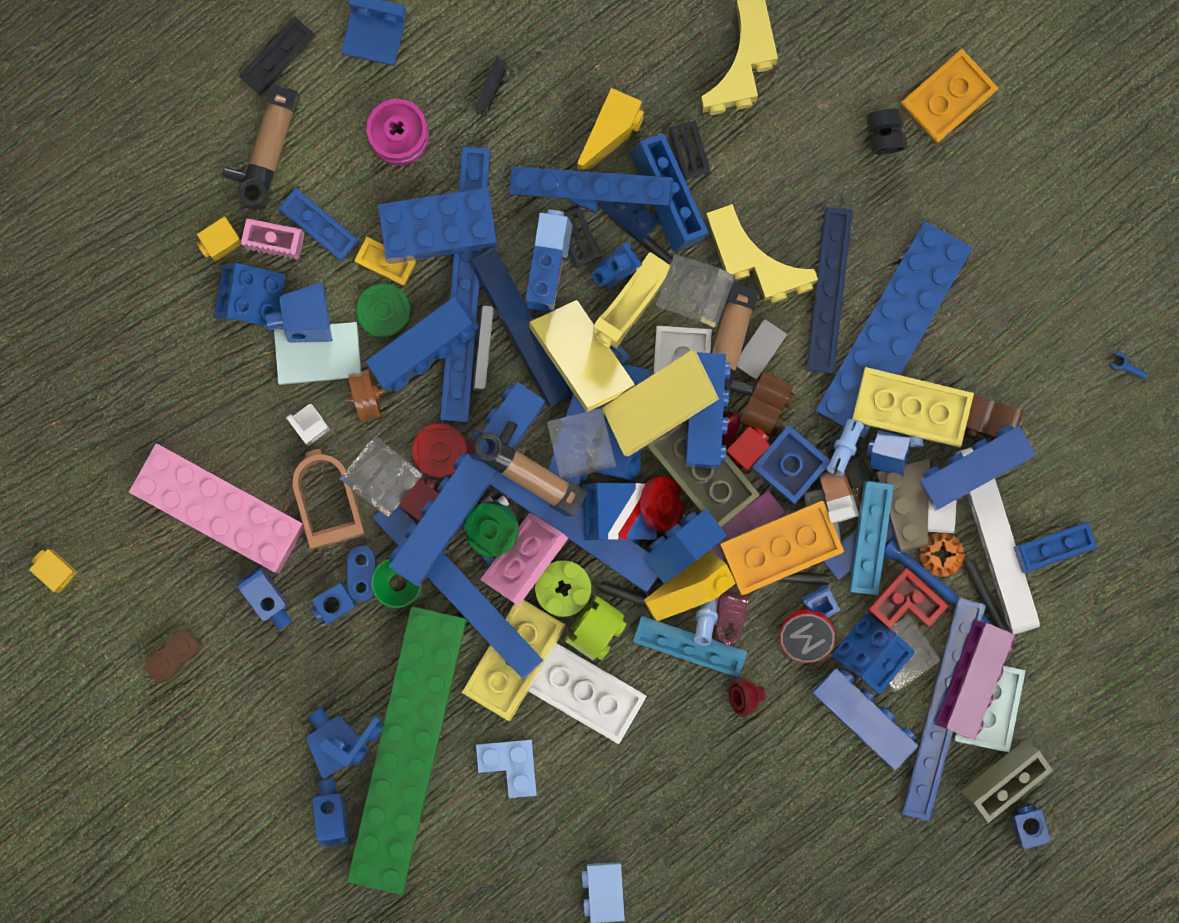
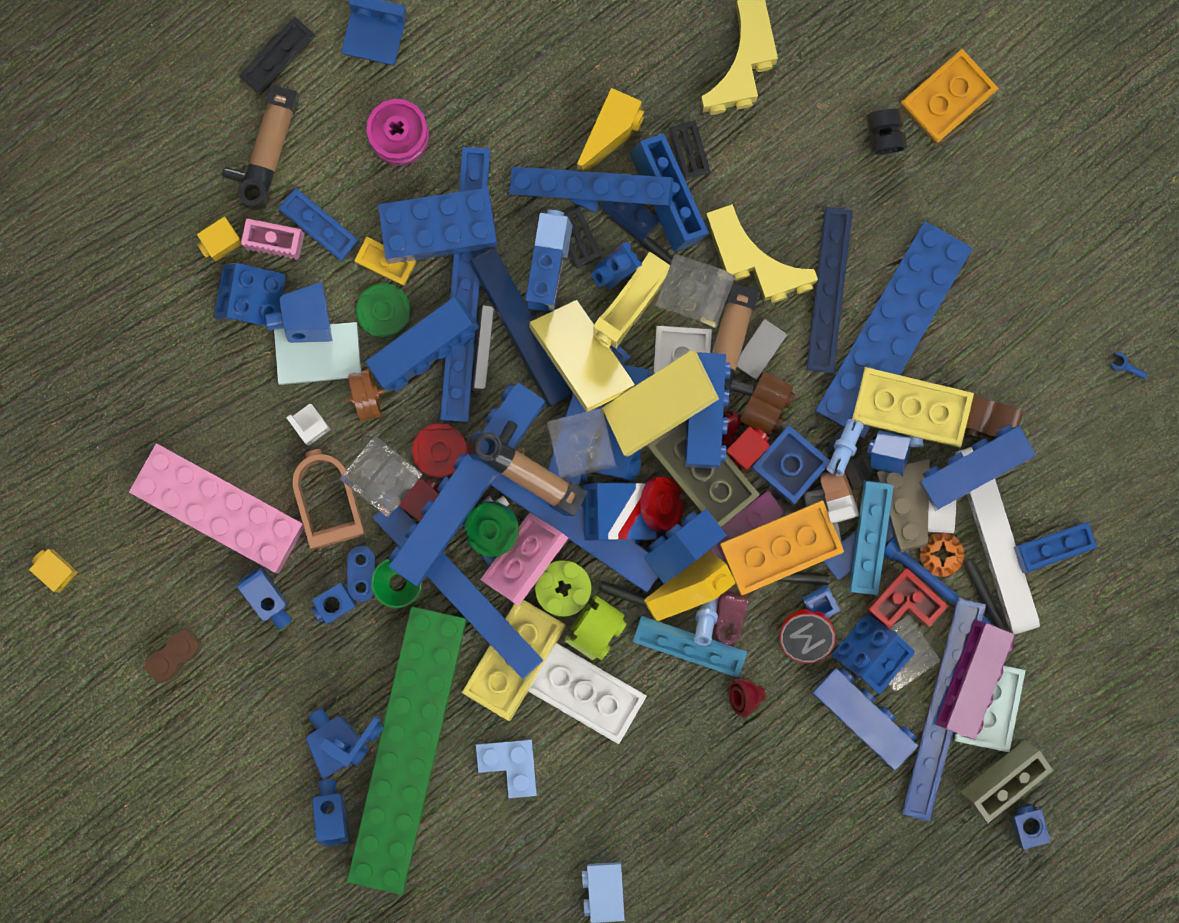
black tile [475,58,507,117] -> none

